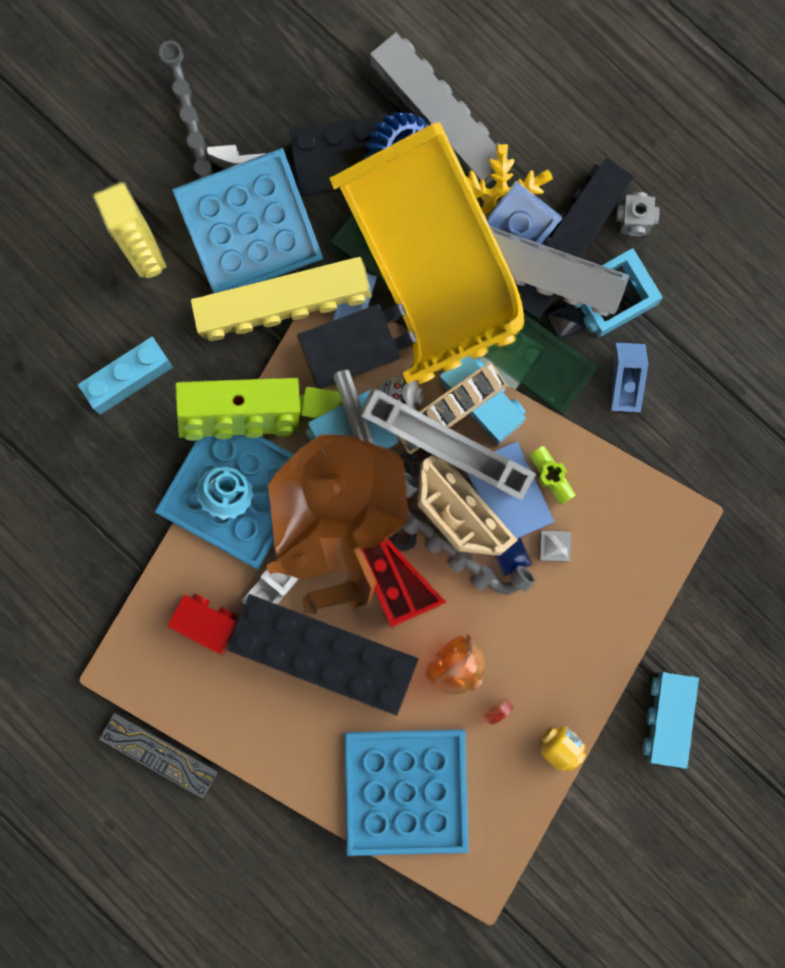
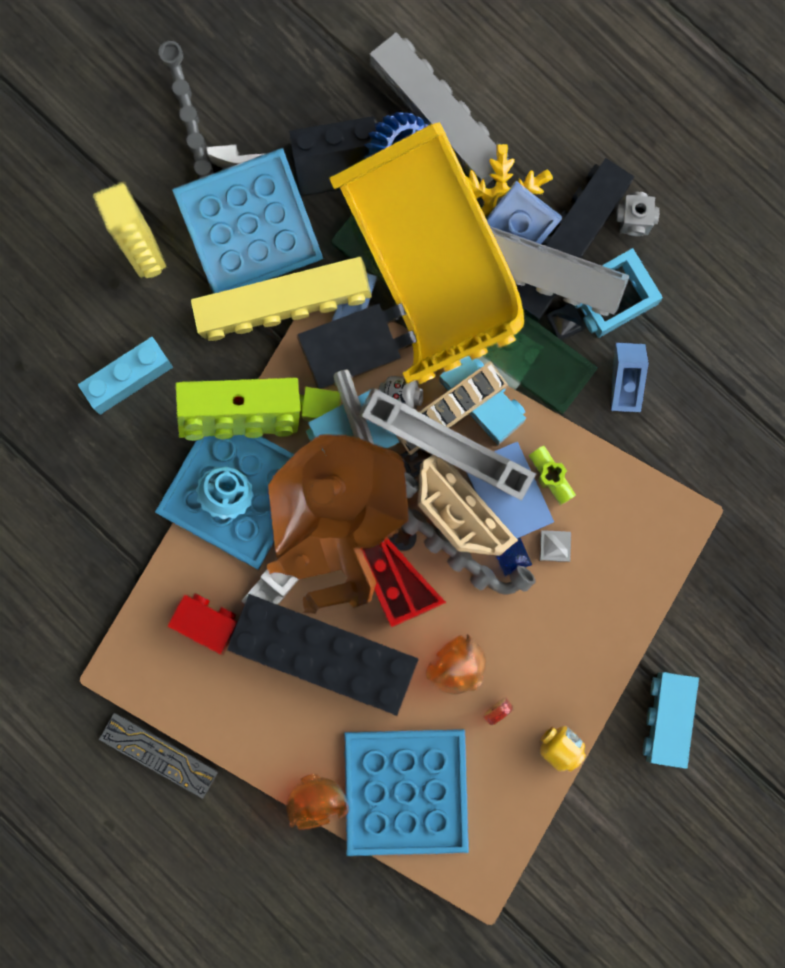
none -> clear orange cylinder [287,774,349,829]

